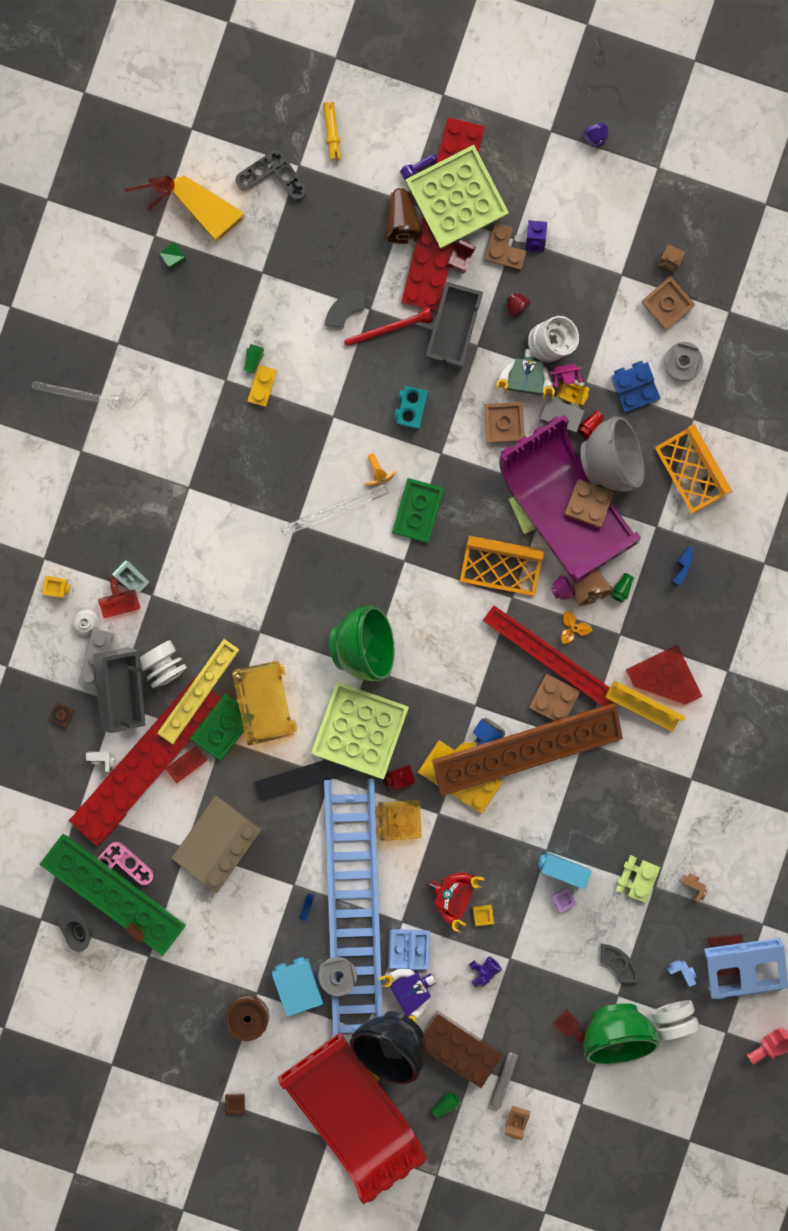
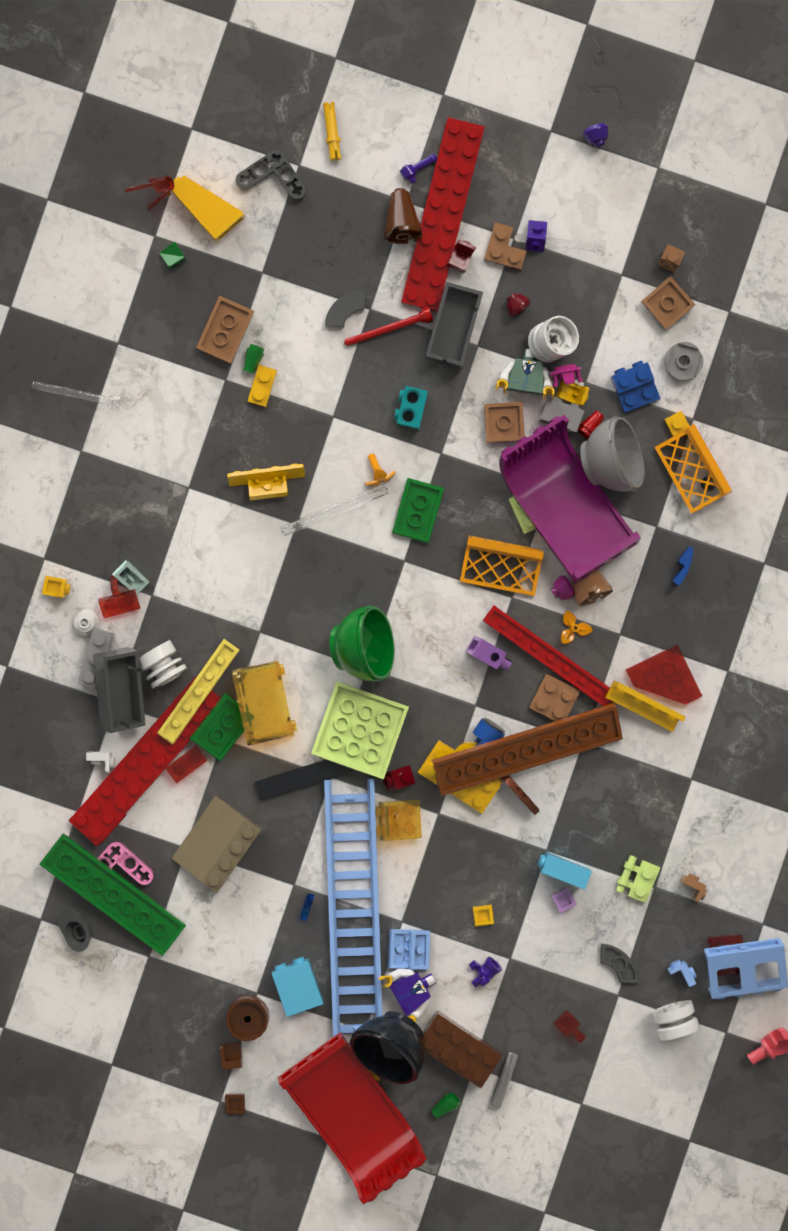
reddish brown tile [49,702,74,727] -> none
reddish brown tile [125,922,145,943] -> none
light grey plate [318,957,357,996] -> none
yellowish green piece [405,145,509,249] -> none
torso [427,872,485,933] -> none
medium nougat bracket [504,1105,531,1140] -> none
medium nougat plate [564,479,614,529] -> none
green piece [583,1003,660,1064] -> none
green cone [610,573,634,603] -> none
none -> medium nougat plate [196,296,254,364]
none -> reddish brown panel [220,1041,243,1070]
none -> yellow bracket [227,464,305,501]
none -> medium lavender torso [465,635,512,671]
none -> copper tile [501,775,539,815]
none -> yellow plate [664,411,689,437]

